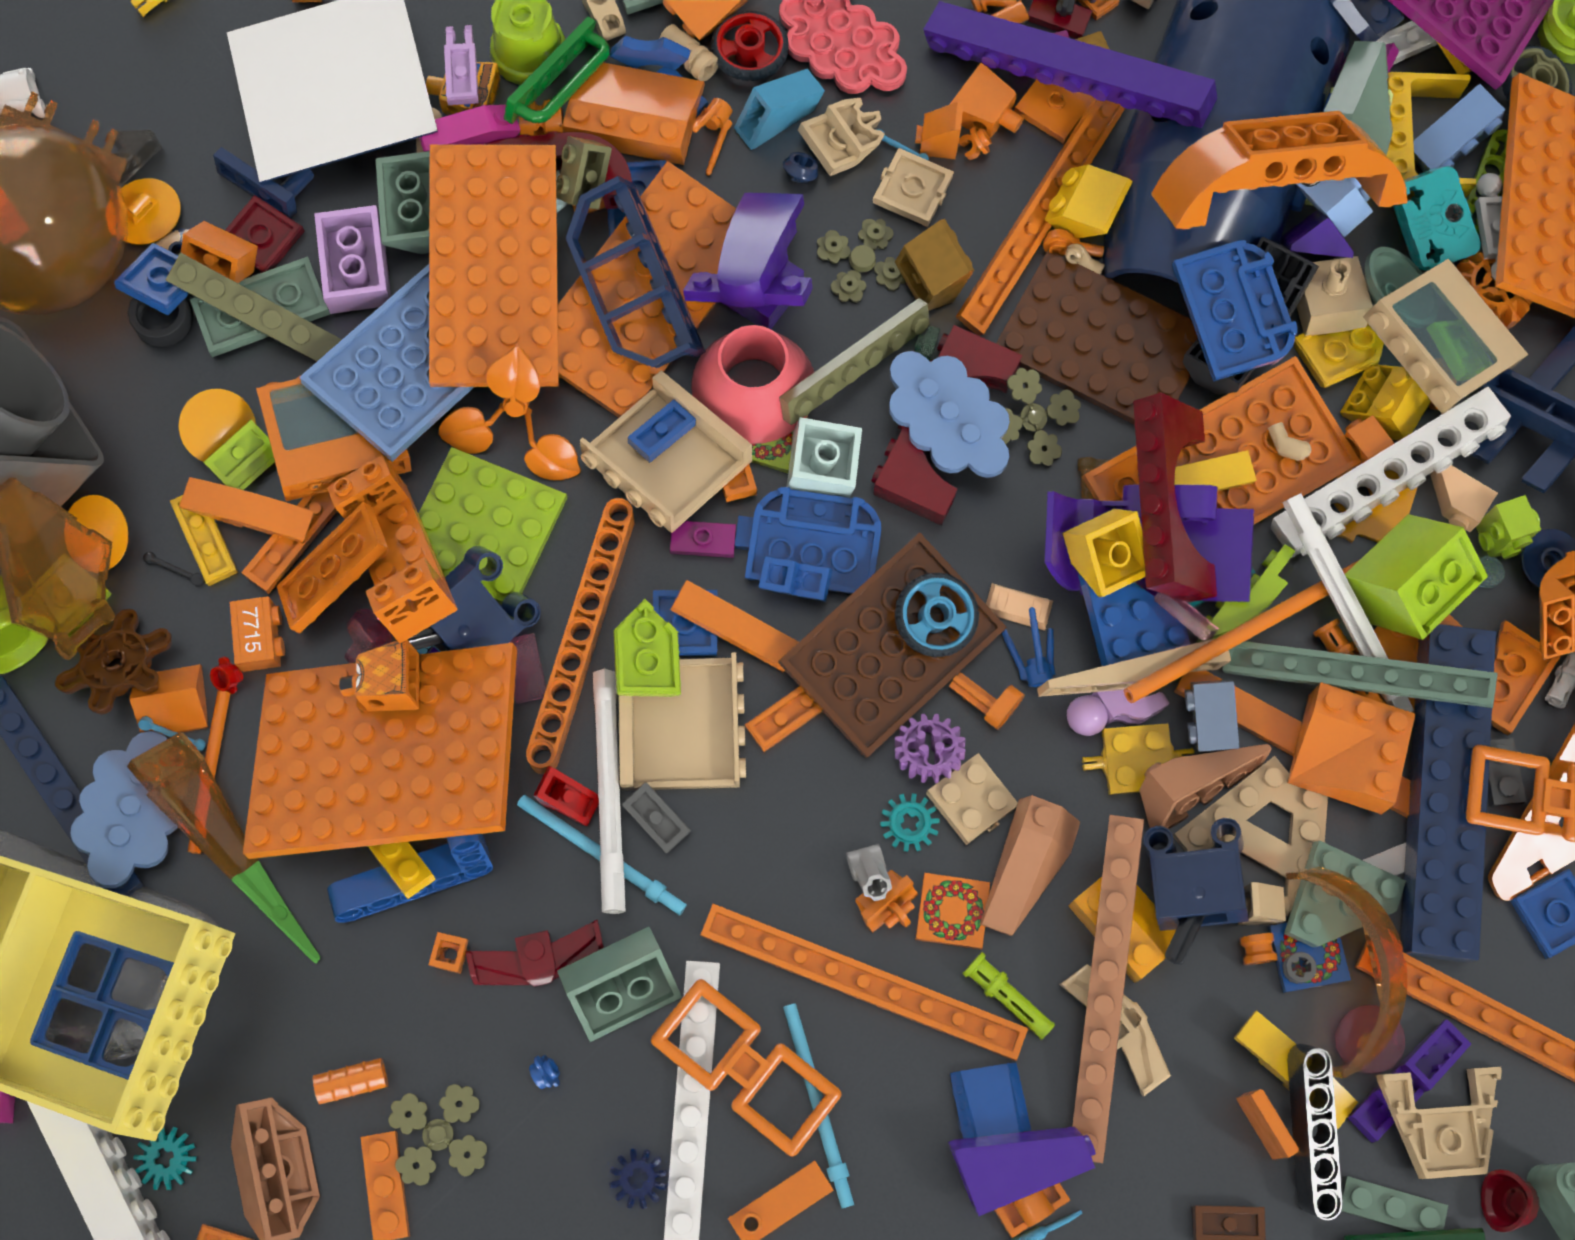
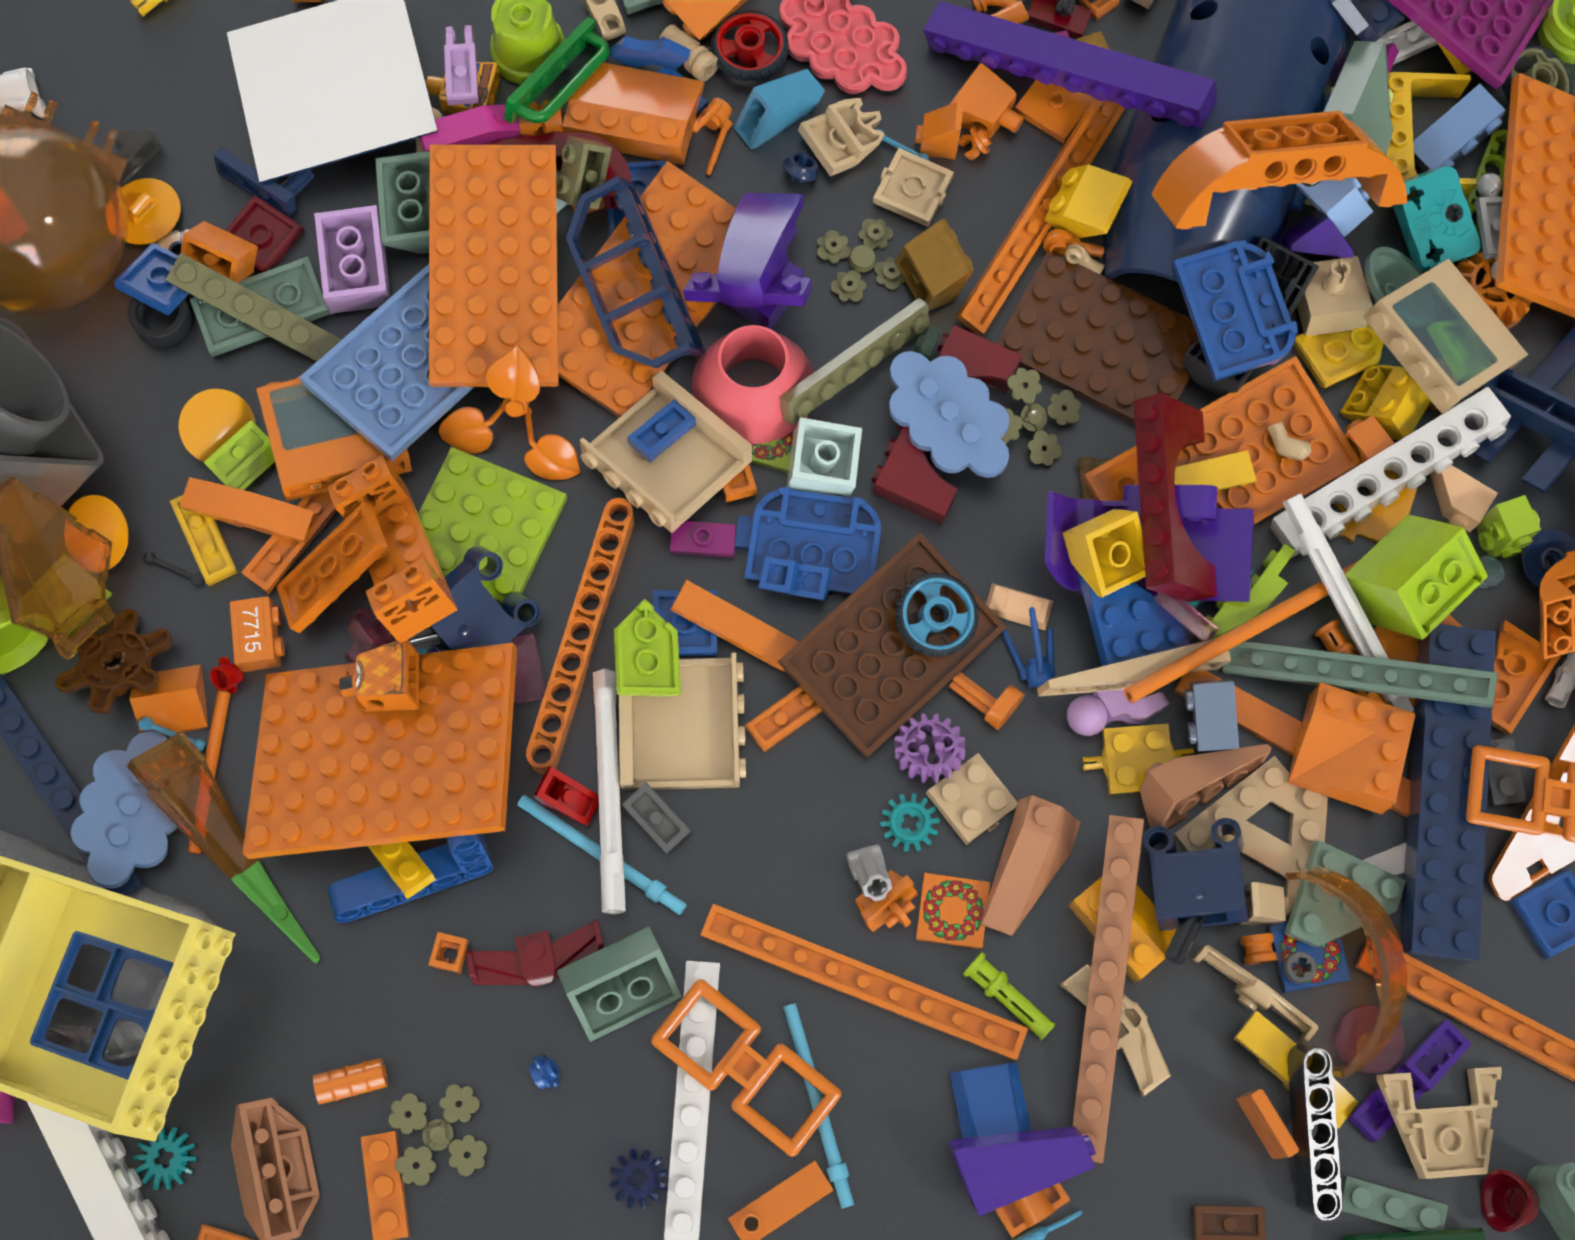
none -> tan plate [1192,945,1319,1042]

